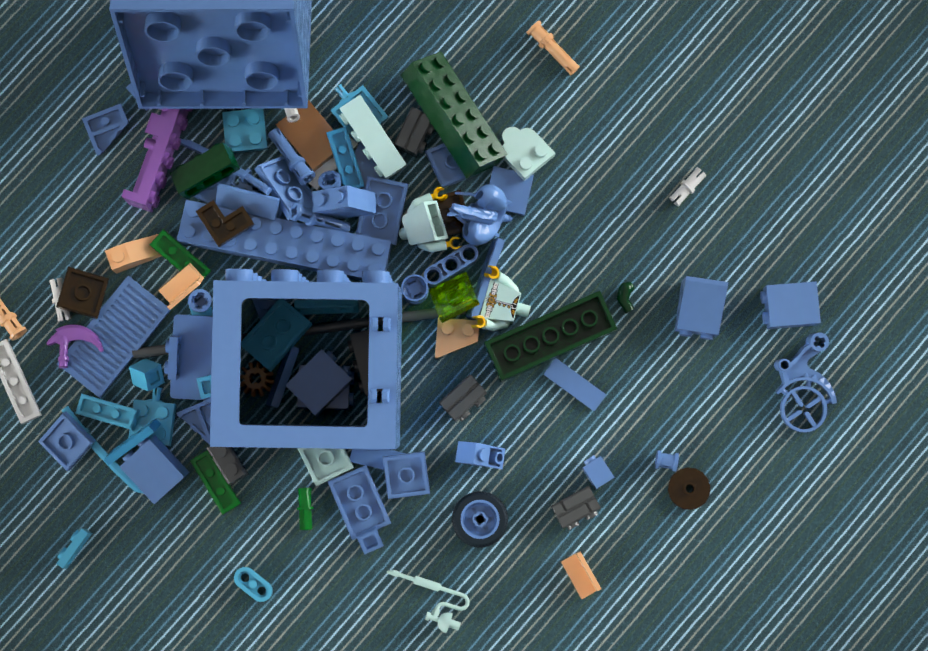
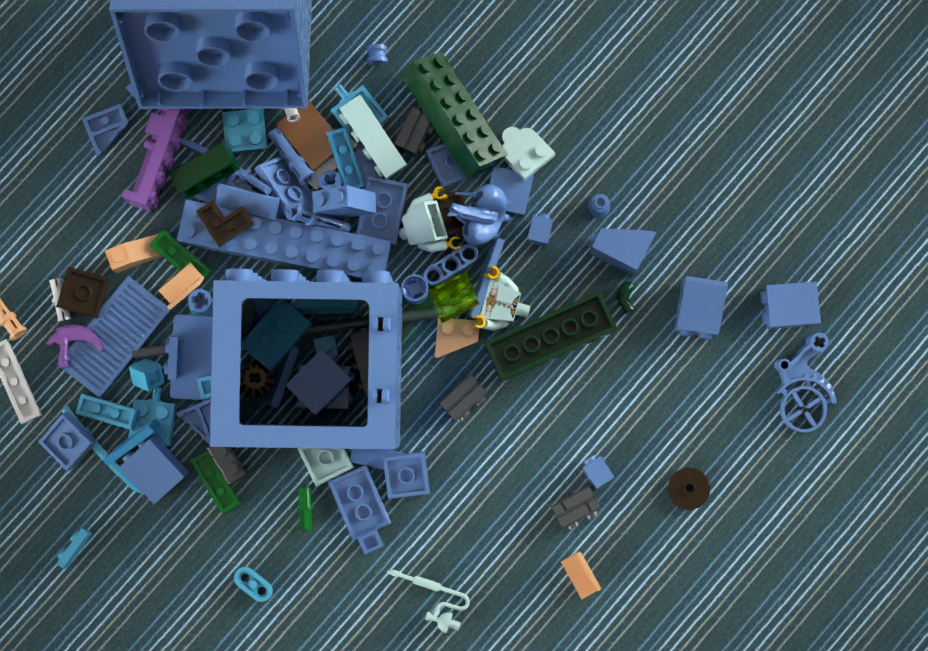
wheel [452,491,508,548] -> none
medium blue slope [455,441,505,469] -> none
light nougat pin [526,20,580,76] -> none
medium blue piece [544,358,606,411] -> none
medium blue bush [655,450,679,472] -> none
white pin [669,167,706,207] -> none
none -> medium azure plate [313,335,339,357]
none -> medium blue wheel [366,44,388,66]
none -> medium blue brick [527,213,553,247]
none -> medium blue hat [588,194,611,218]
none -> medium blue slope [588,228,656,276]

